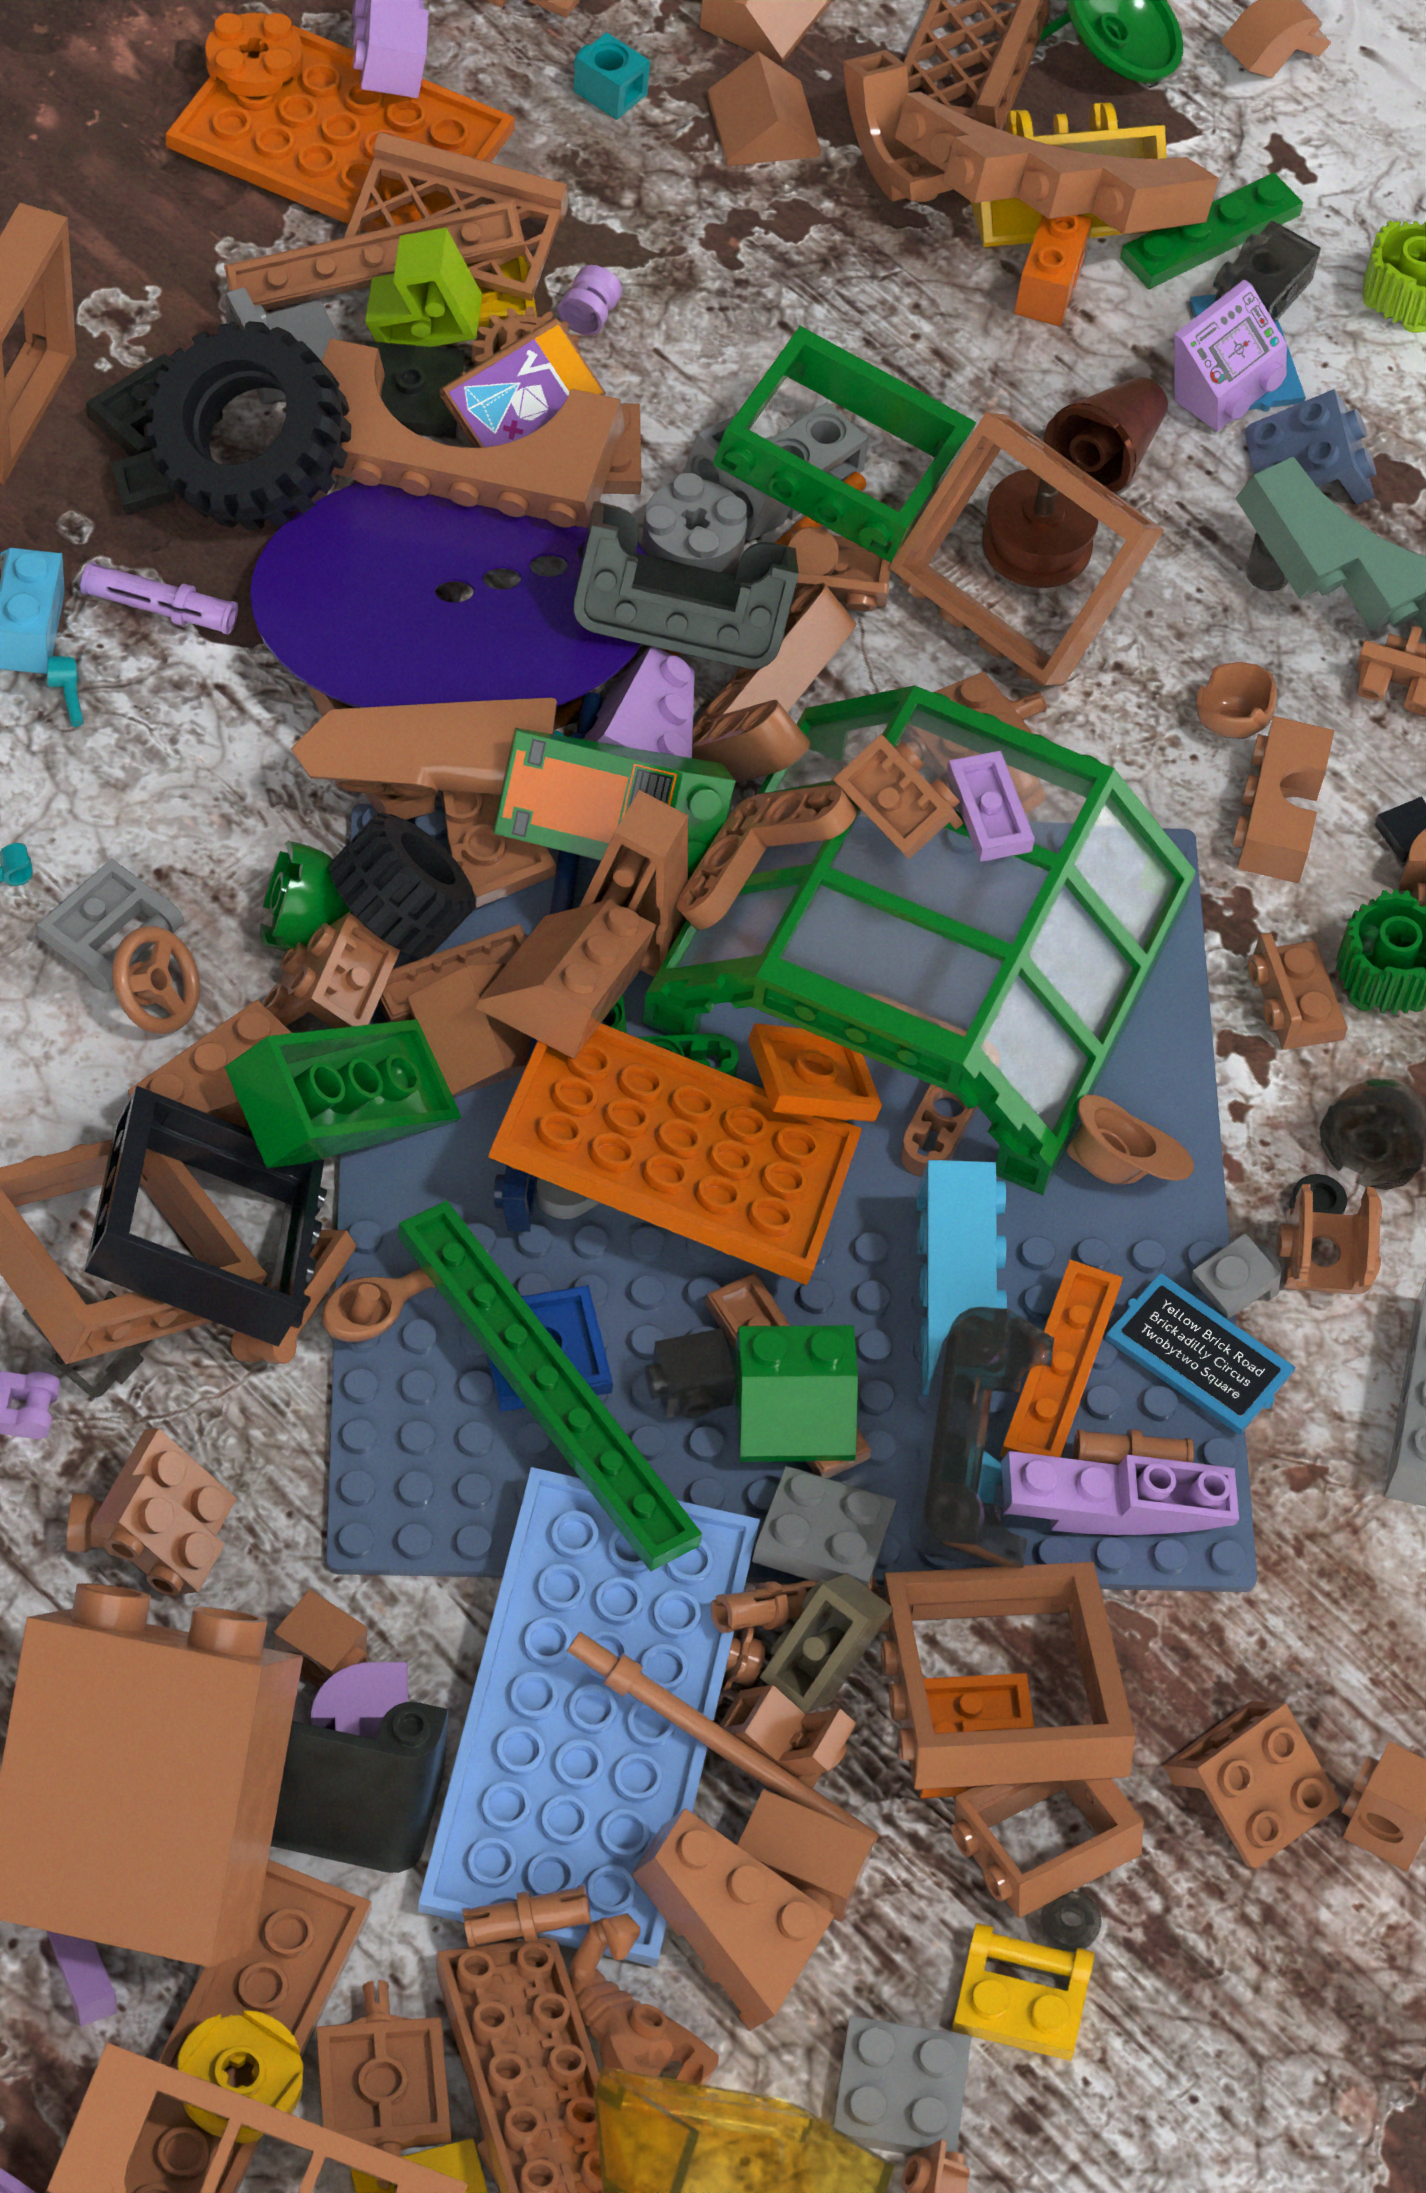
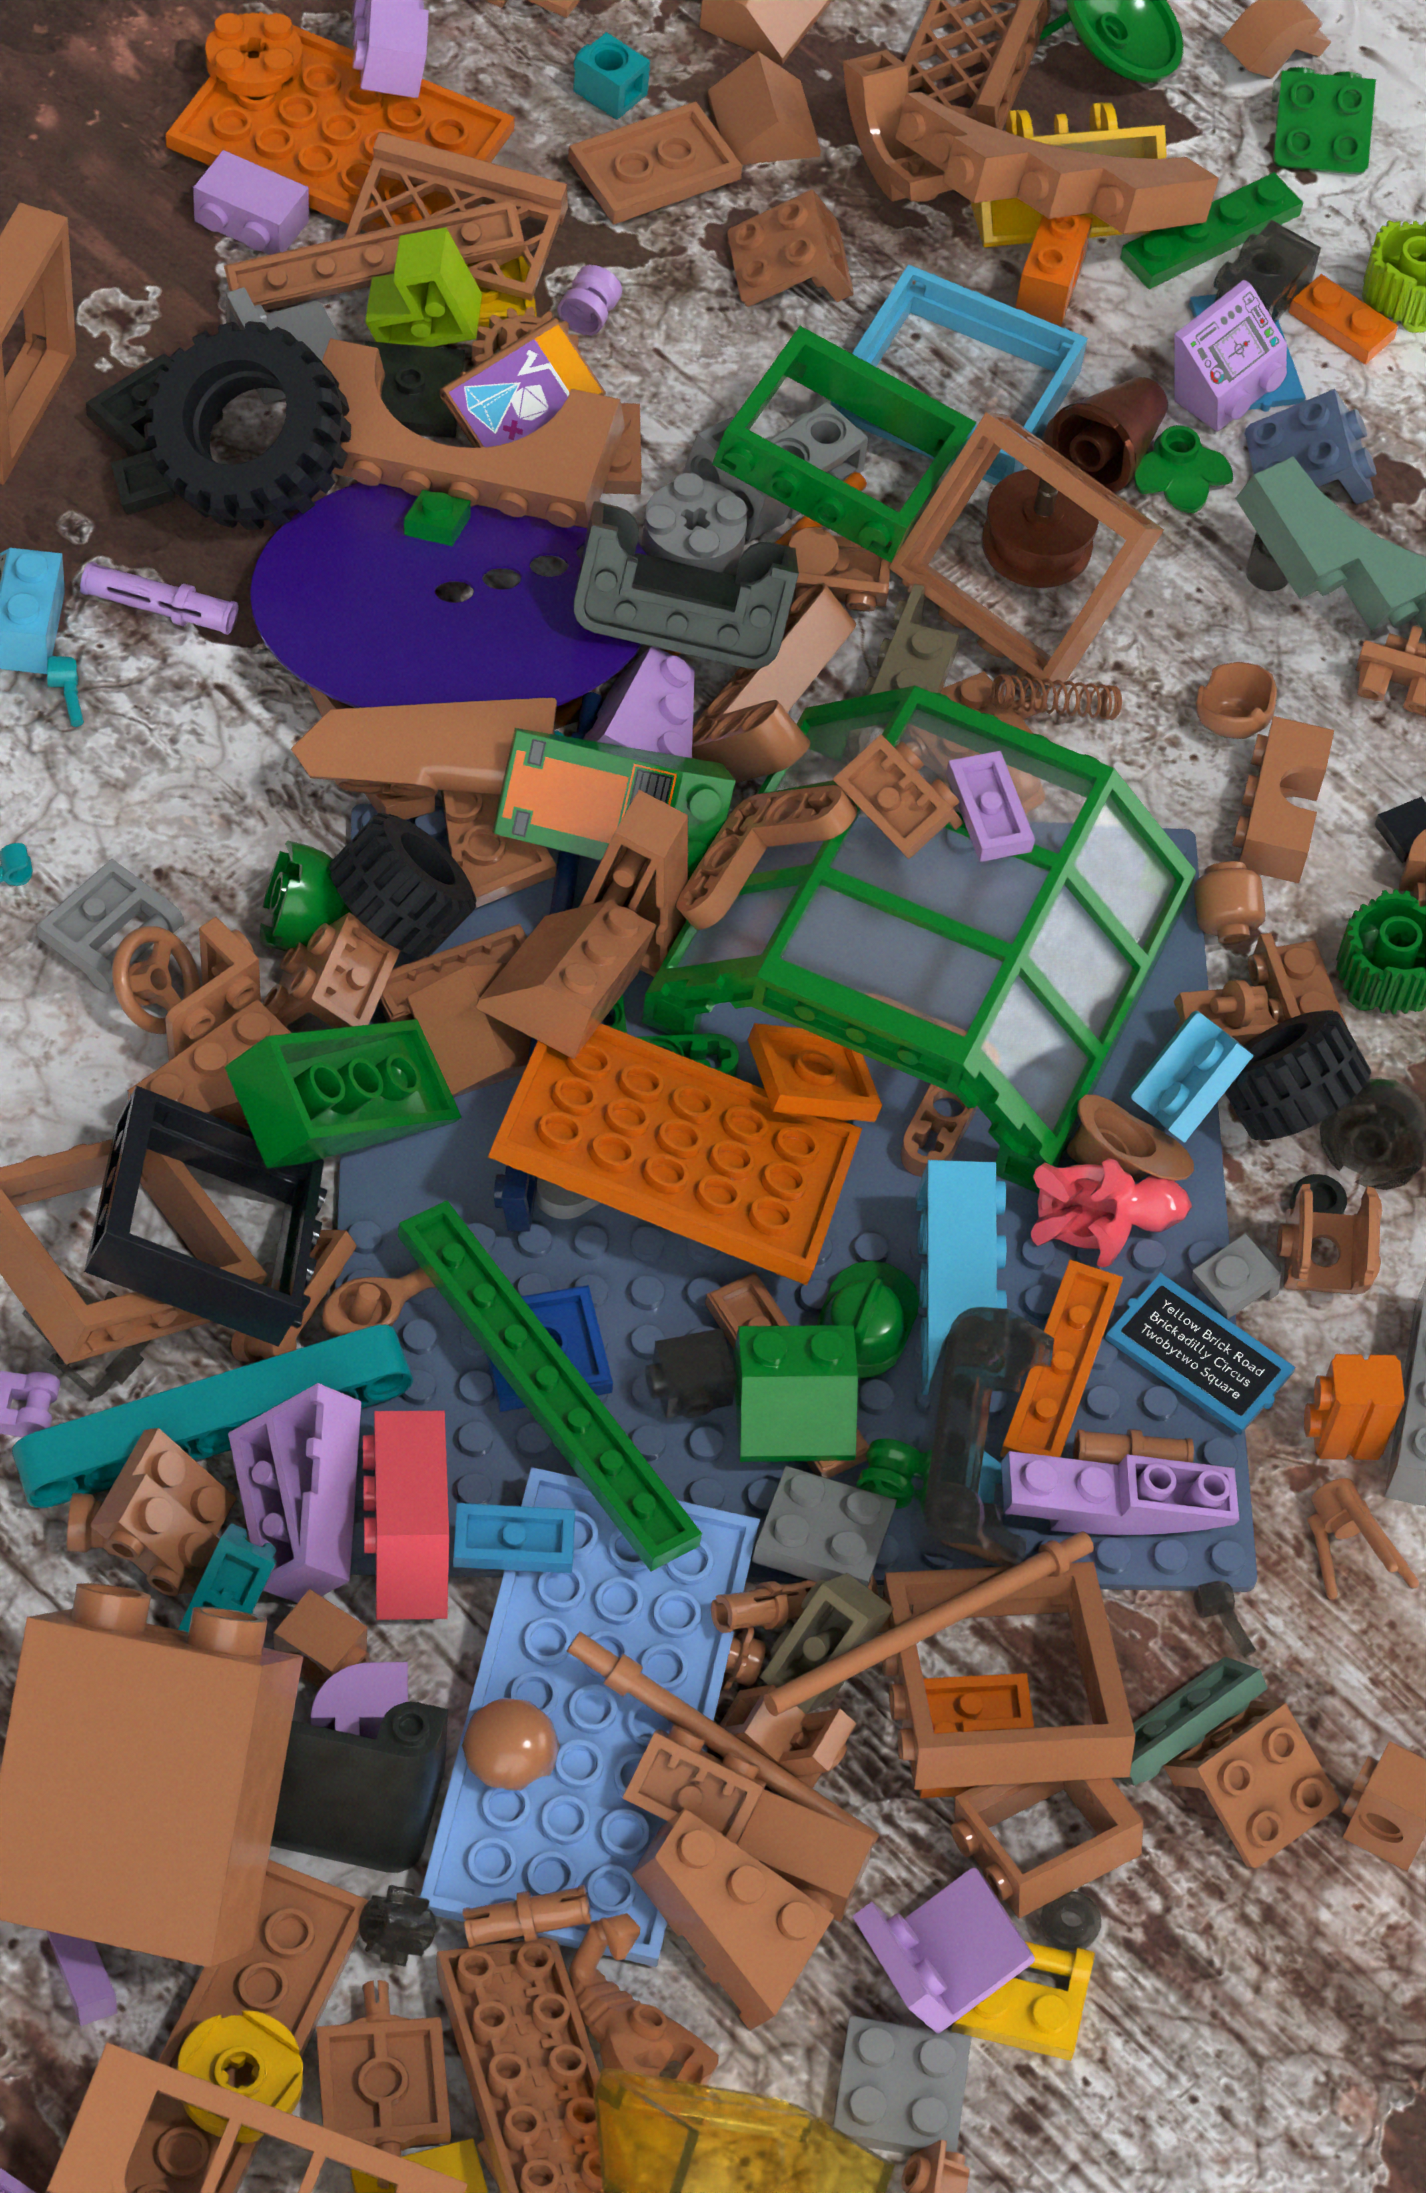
none -> teal beam [12,1325,414,1508]
none -> nougat bracket [165,917,261,1061]
none -> teal hinge [178,1523,277,1632]
none -> lavender brick [193,150,309,255]
none -> lavender wedge [228,1383,361,1603]
none -> clear smoke gear [359,1885,436,1966]
none -> coral wedge [363,1410,449,1620]
none -> green plate [404,490,471,546]
none -> dark azure plate [453,1503,575,1573]
none -> nougat hair [462,1698,560,1791]
none -> nougat plate [568,101,742,225]
none -> nougat bracket [622,1725,767,1844]
none -> nougat bracket [727,189,854,307]
none -> nougat bar [764,1531,1094,1716]
none -> green piece [817,1261,919,1379]
none -> medium azure window [830,264,1088,485]
none -> dark tan bracket [850,584,959,760]
none -> lavender bracket [852,1868,1035,2034]
none -> green wheel [856,1438,925,1509]
none -> nougat piece [991,674,1122,720]
none -> coral animal [1030,1158,1192,1267]
none -> sand green plate [1117,1656,1268,1786]
none -> medium azure bracket [1129,1011,1254,1143]
none -> green plate [1134,425,1233,513]
none -> nougat hips [1174,980,1279,1046]
none -> clear smoke hand [1193,1581,1256,1658]
none -> nougat head [1194,861,1266,944]
none -> black tyre [1225,1010,1371,1141]
none -> green bracket [1272,67,1376,175]
none -> orange plate [1289,274,1398,365]
none -> orange brick [1304,1354,1405,1460]
none -> nougat plant [1307,1478,1419,1599]

